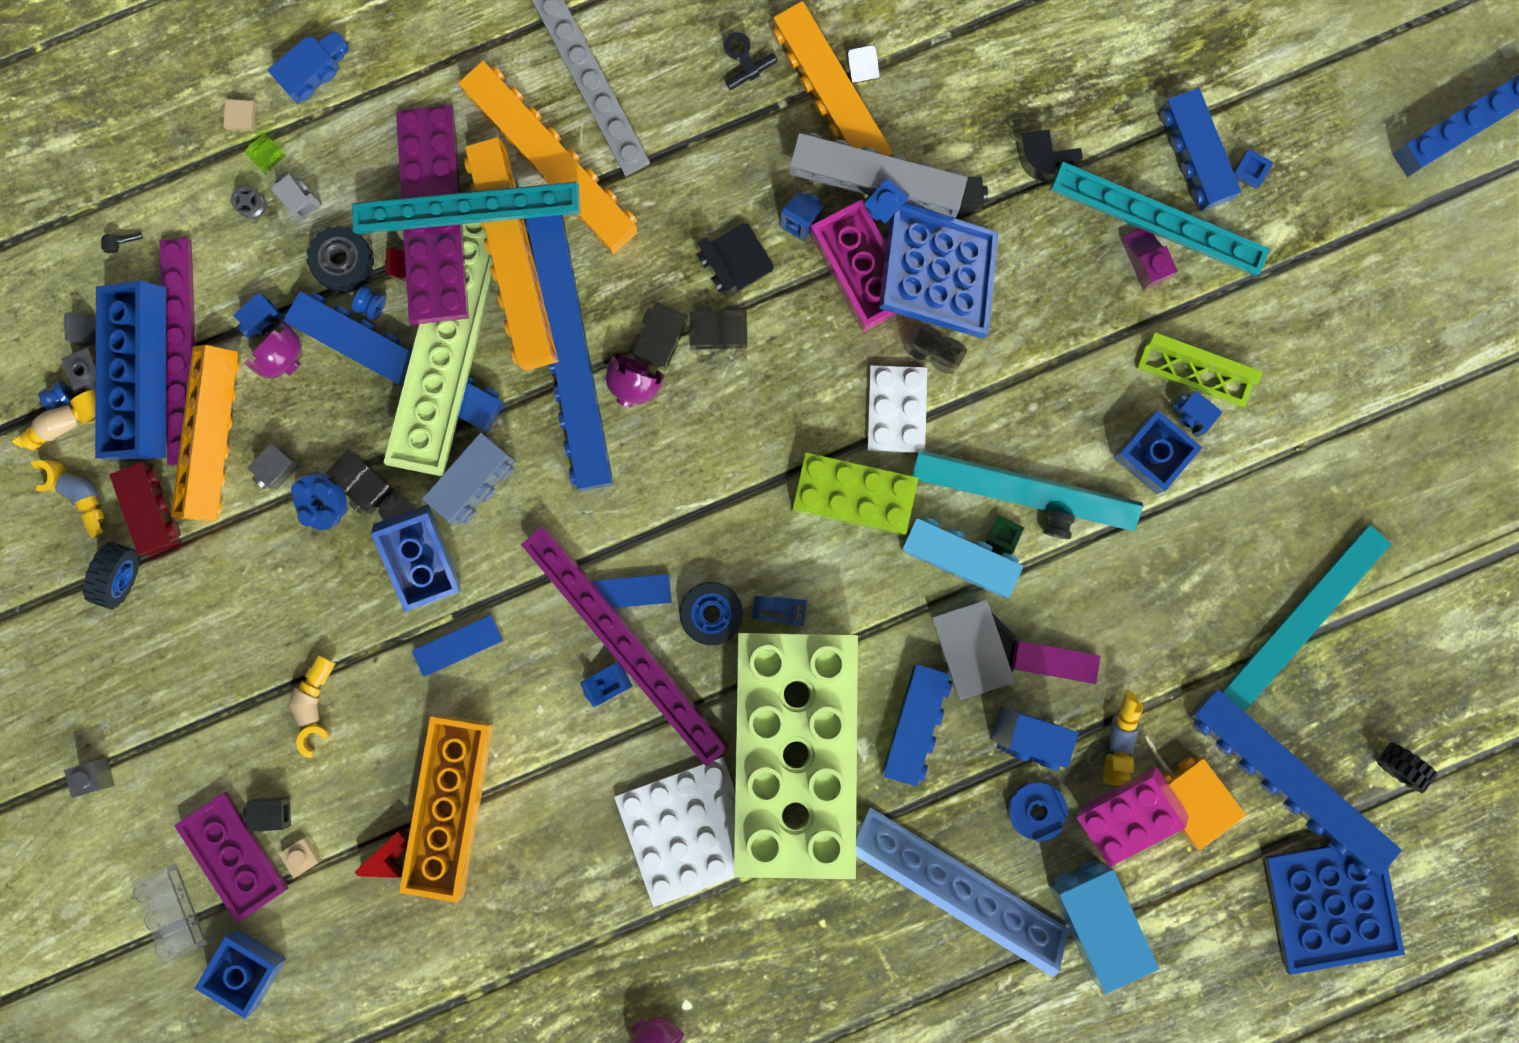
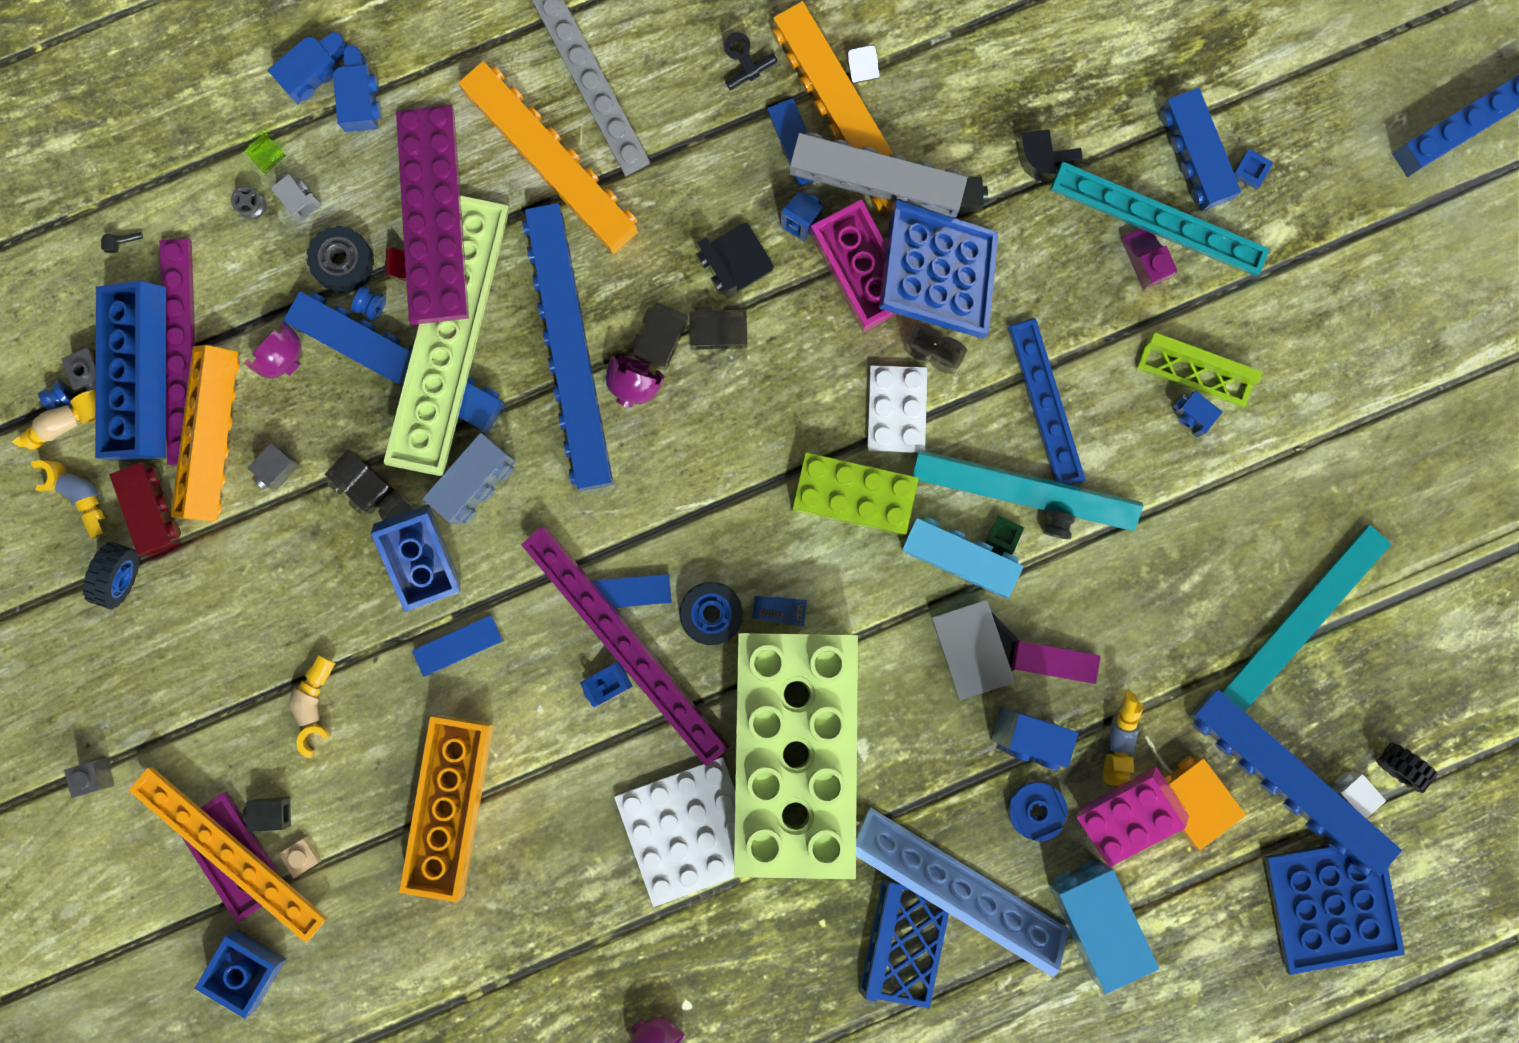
flat silver slope [64,312,96,346] -> none
clear brick [132,863,207,964] -> none
tan tile [223,99,257,131] -> none
blue brick [233,292,285,339] -> none
blue plate [291,472,347,530] -> none
teal tile [352,182,581,234] -> none
red slope [354,828,409,878] -> none
light orange brick [464,137,559,371] -> none
blue bracket [864,176,910,224] -> none
blue brick [881,664,953,787] -> none
blue brick [1113,410,1203,494] -> none
none -> light orange plate [128,767,328,943]
none -> blue hinge [333,45,382,132]
none -> blue tile [767,98,815,188]
none -> blue fence [859,877,949,1008]
none -> blue tile [1007,318,1086,485]
none -> white brick [1332,771,1386,819]

